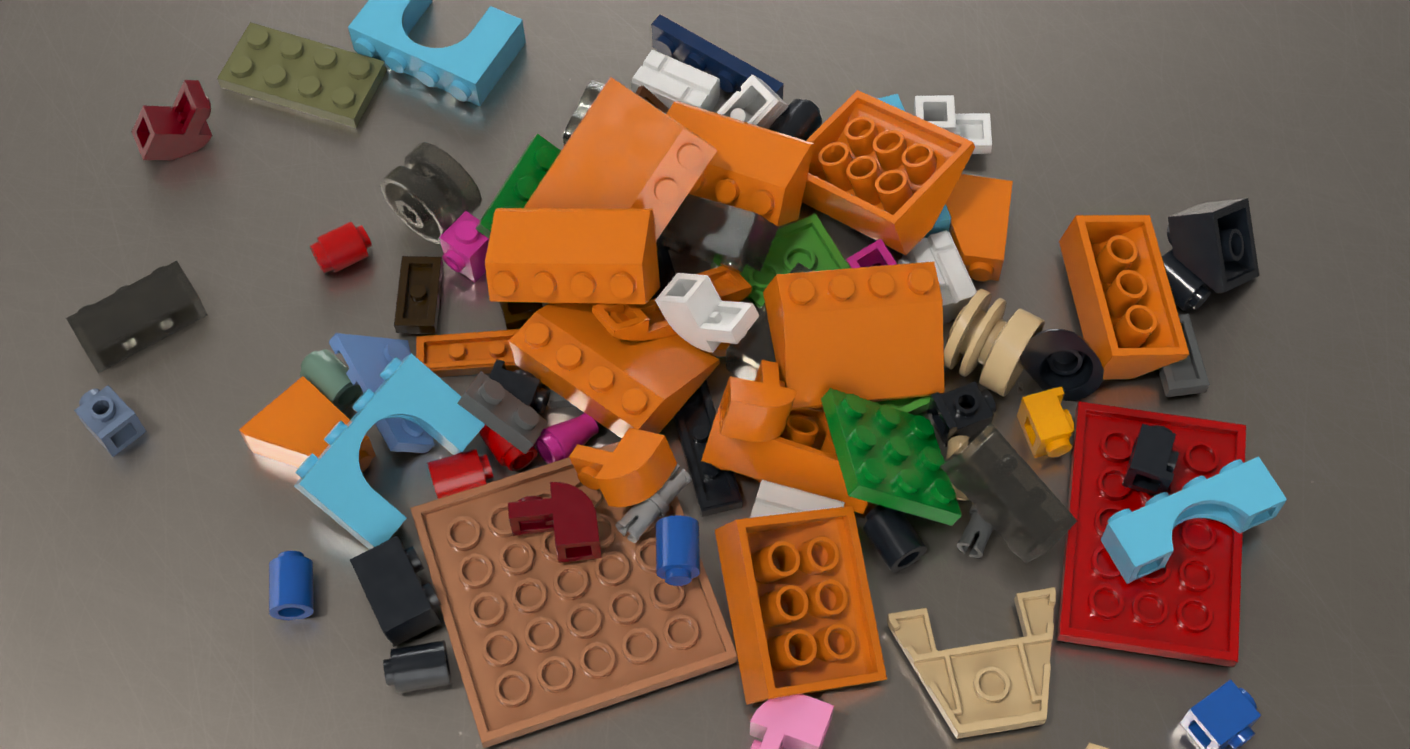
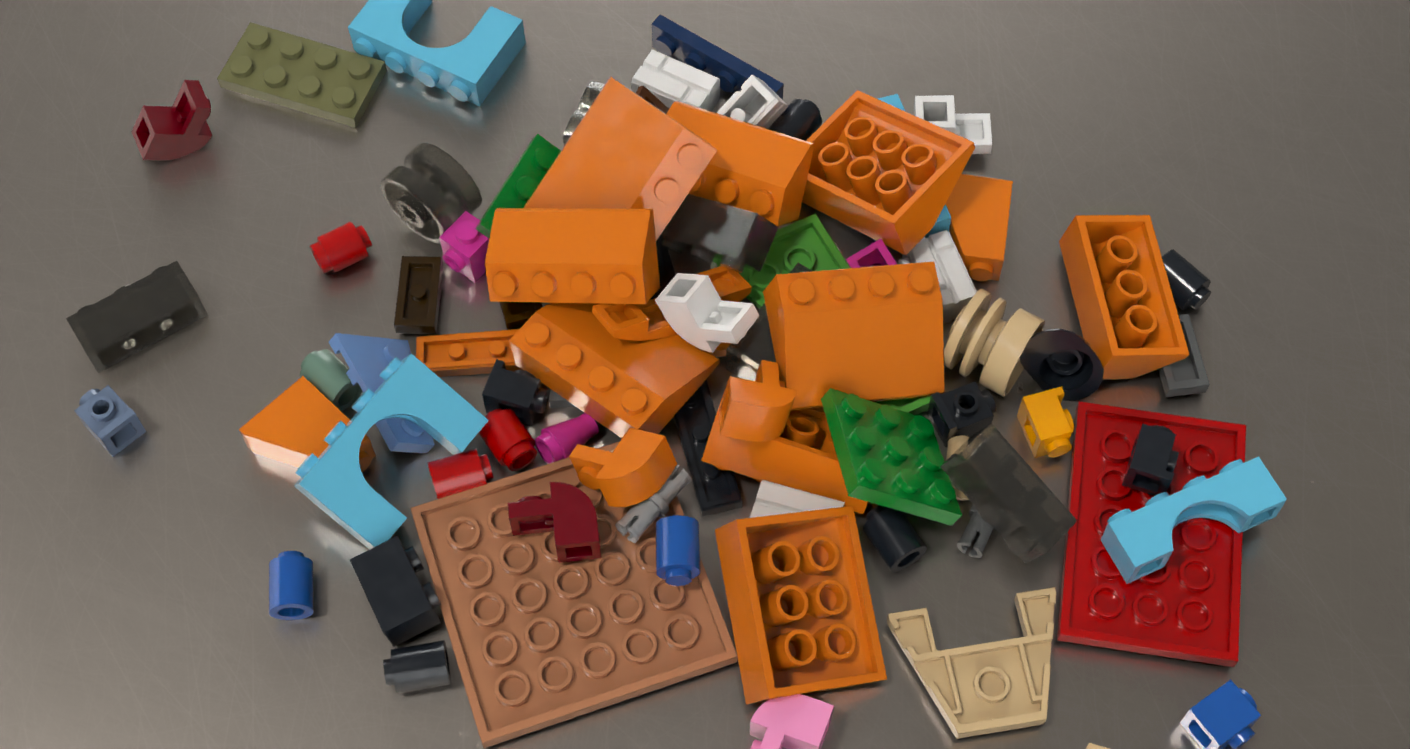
dark grey plate [457,371,548,454] -> none
black slope [1167,198,1260,293] -> none

